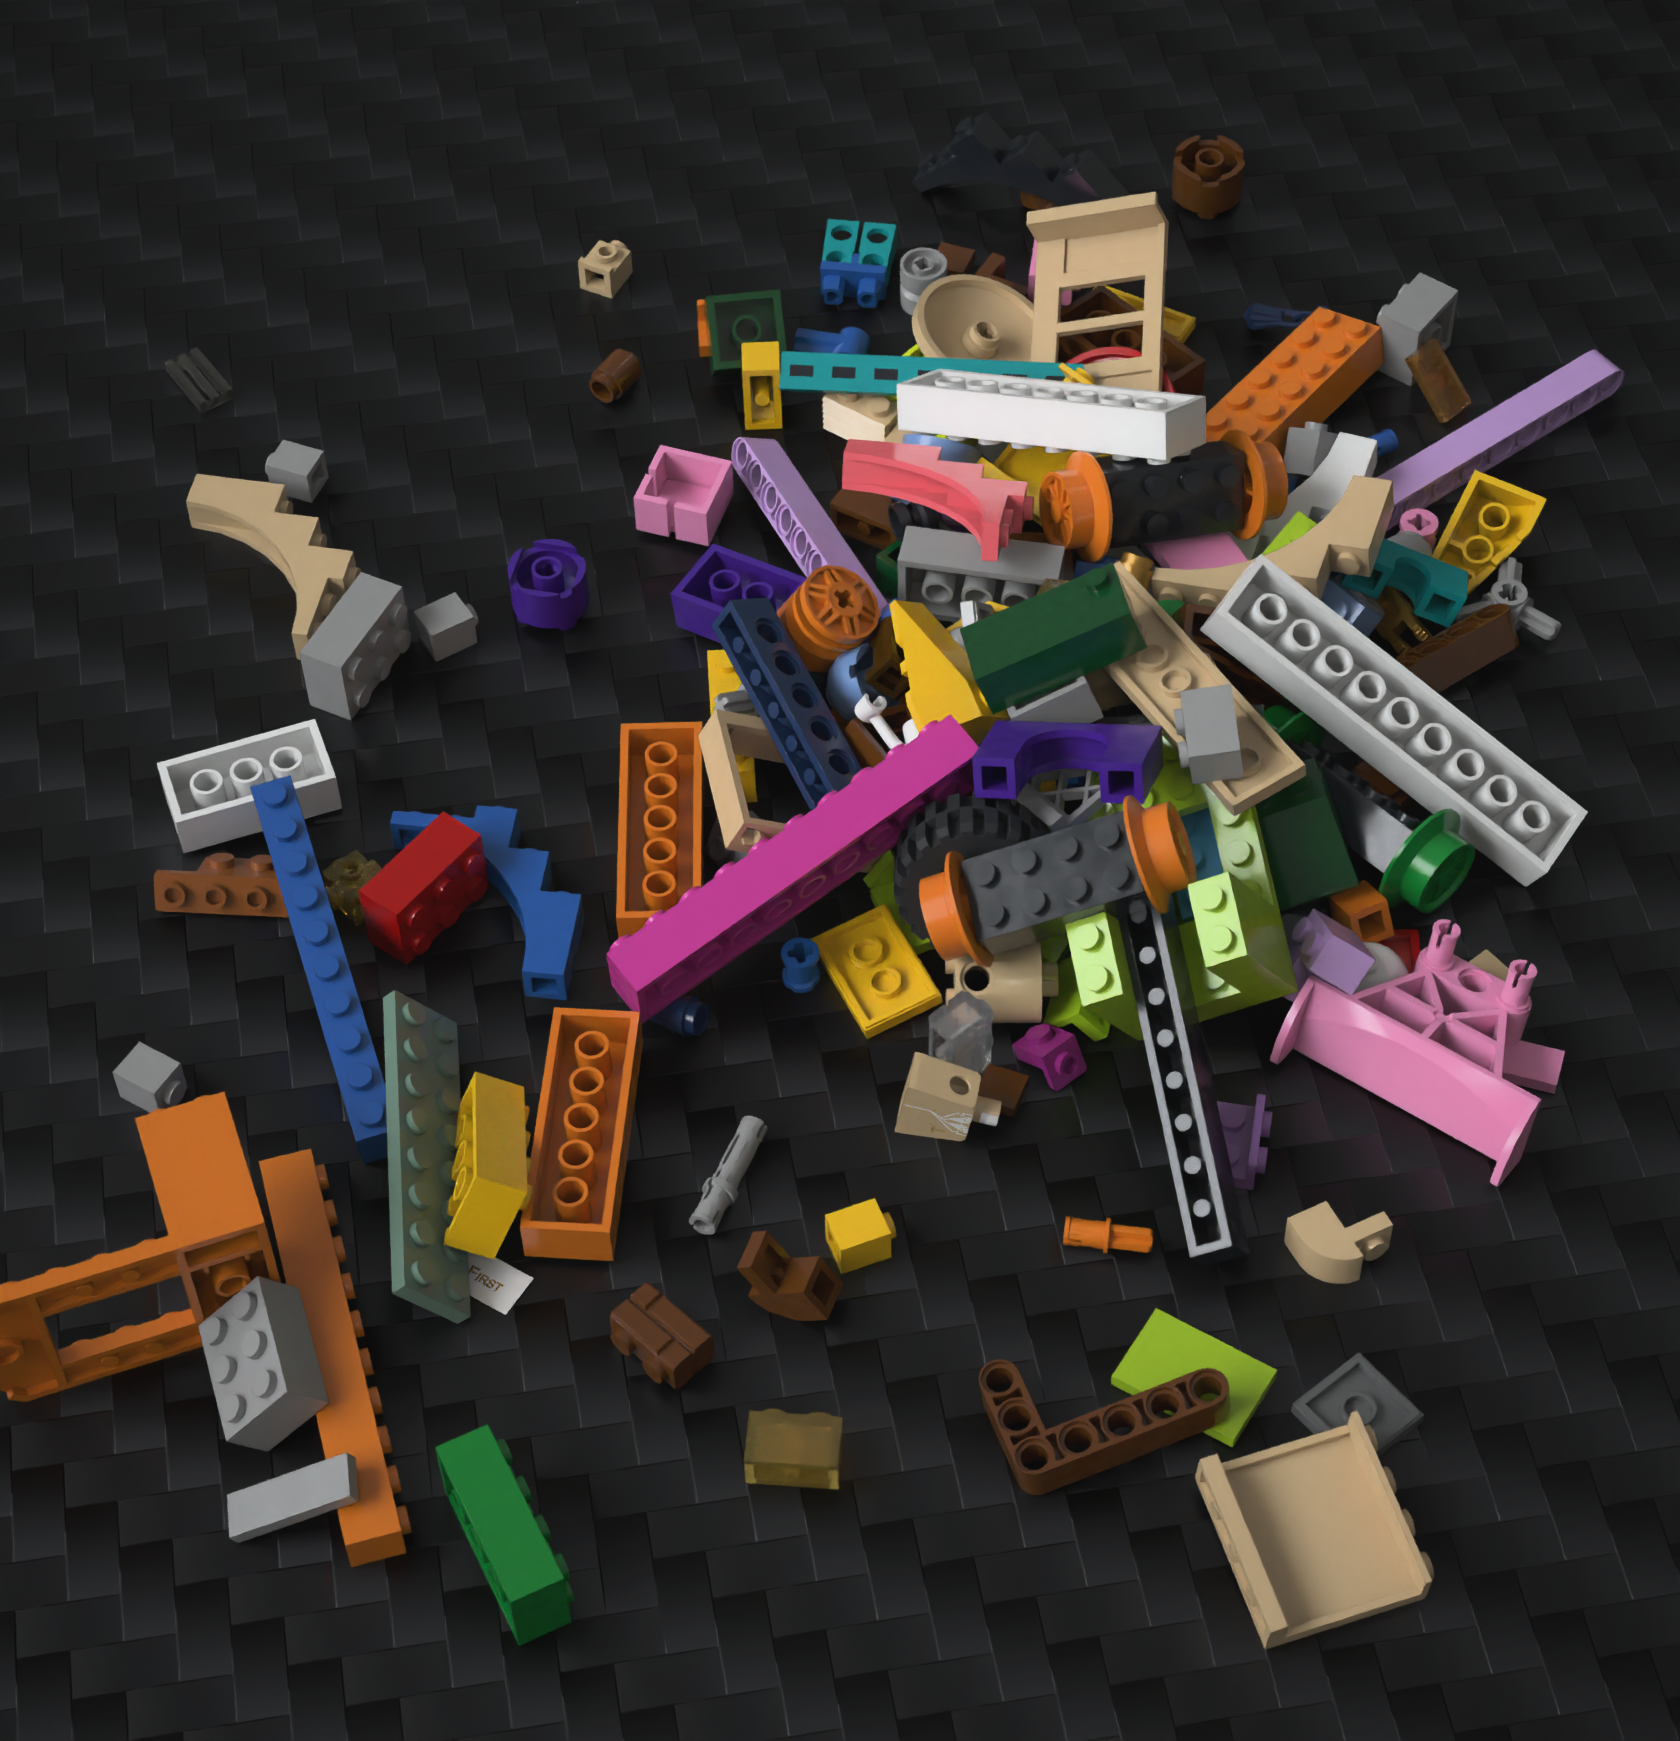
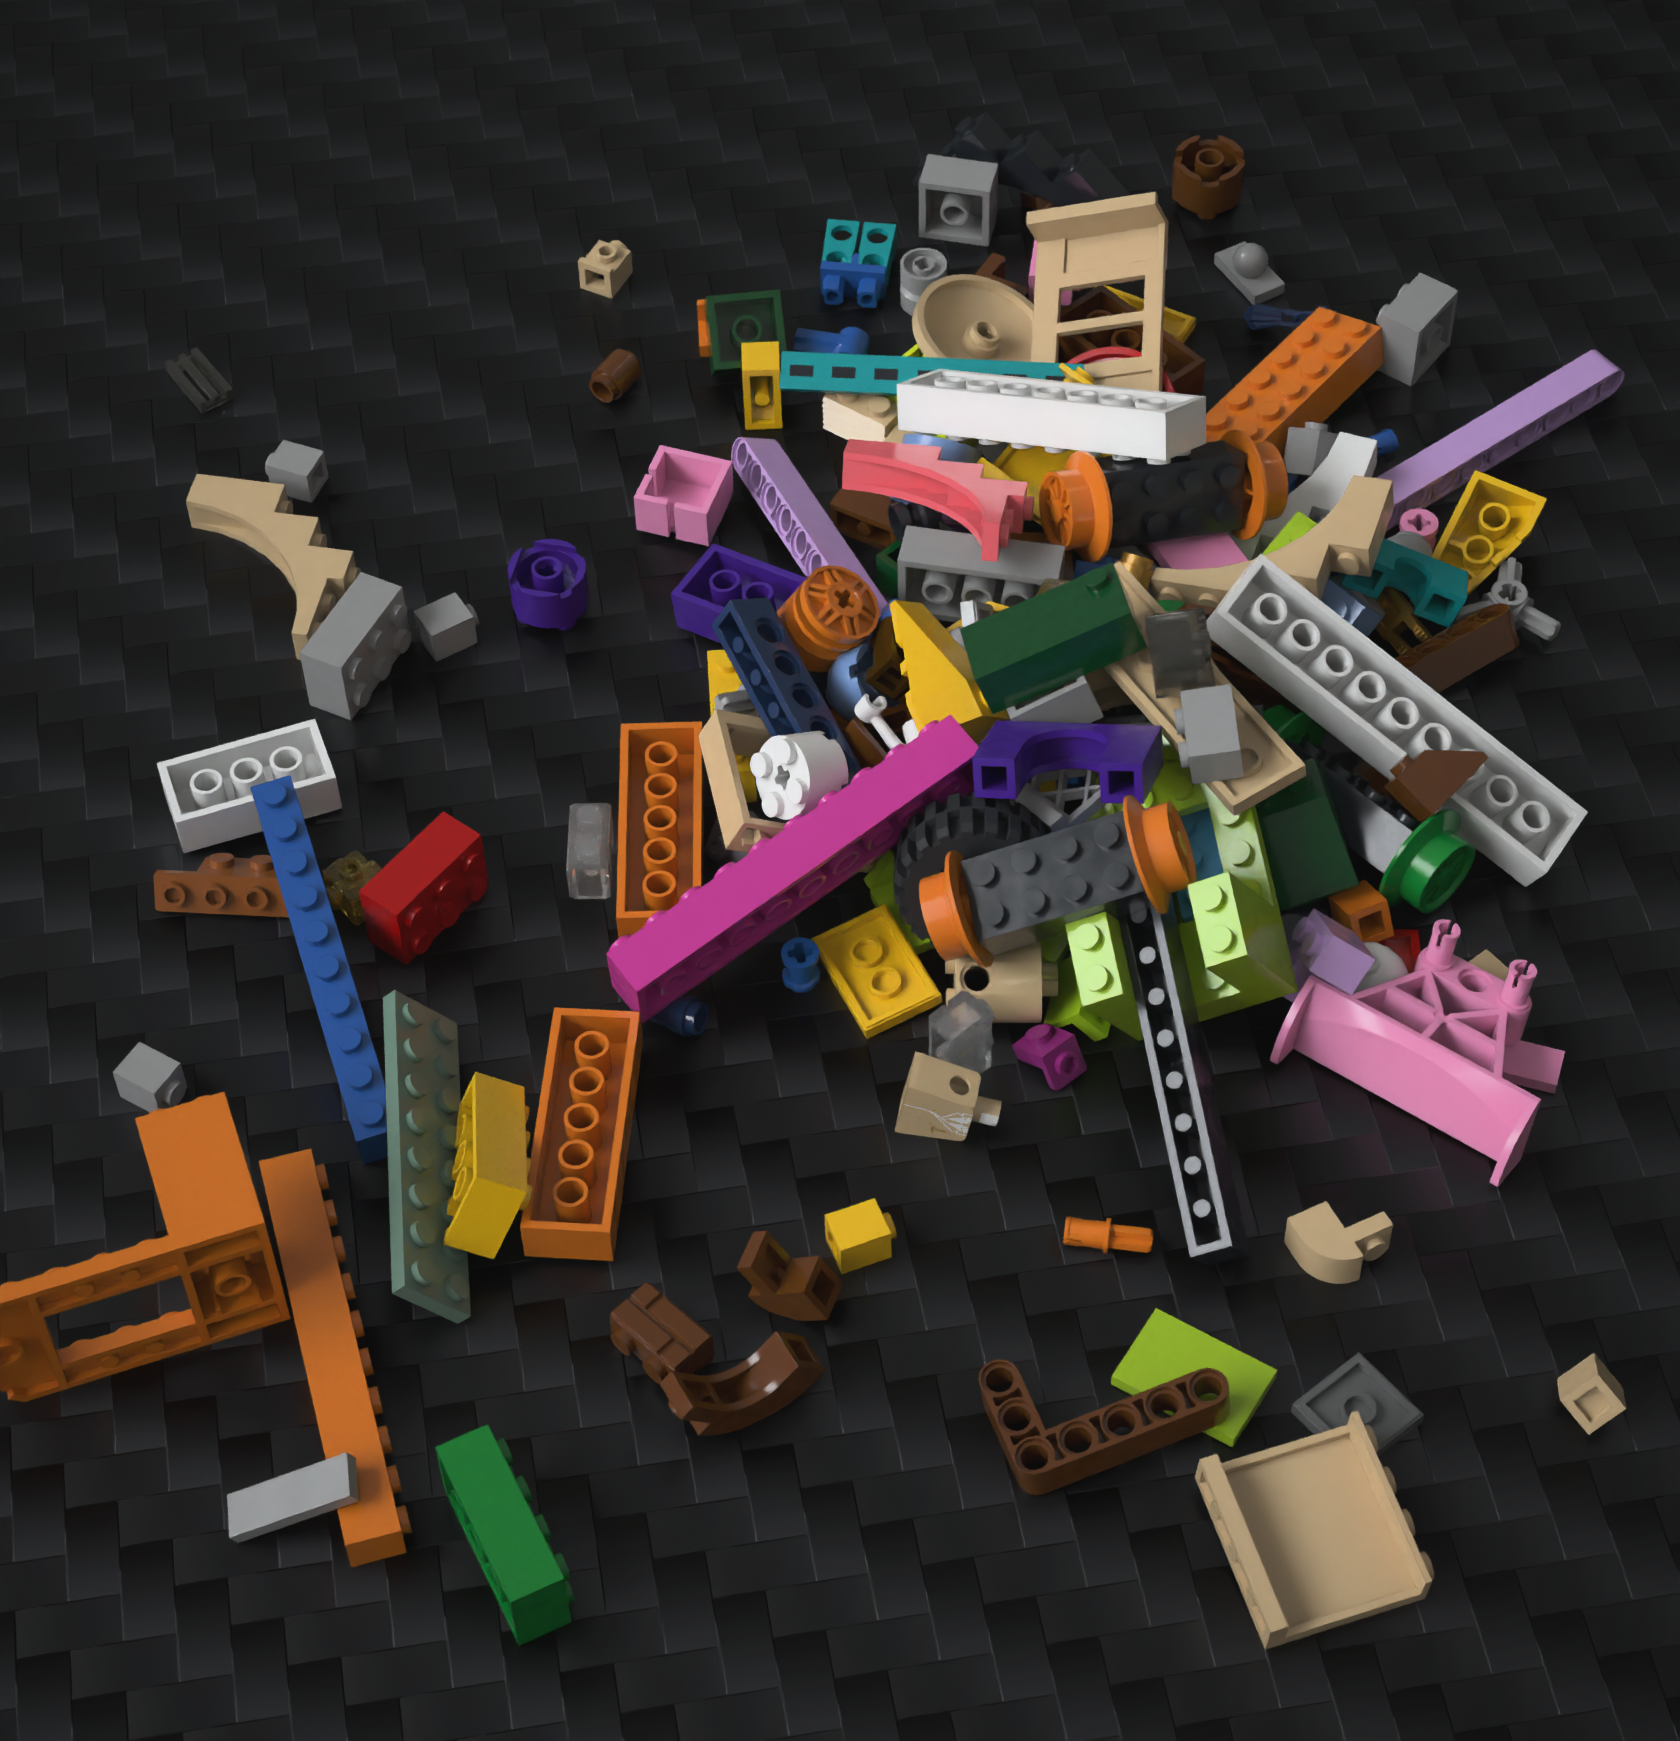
light grey brick [198,1276,329,1452] -> none
blue arch [390,805,585,1000] -> none
white sticker [468,1252,534,1315] -> none
light grey pin [689,1115,768,1235] -> none
clear yellow brick [744,1409,843,1489] -> none
reddish brown tile [937,242,975,276] -> none
reddish brown tile [978,1063,1029,1118] -> none
medium lavender bracket [1217,1094,1273,1190] -> none
clear orange plate [1404,338,1472,423] -> none
none -> clear brick [566,803,614,899]
none -> reddish brown arch [660,1331,826,1436]
none -> white brick [750,731,849,820]
none -> light grey brick [919,154,998,247]
none -> clear smoke brick [1145,607,1216,699]
none -> light grey tile [1214,241,1285,304]
none -> reddish brown slope [1384,750,1489,823]
none -> tan panel [1557,1353,1627,1435]

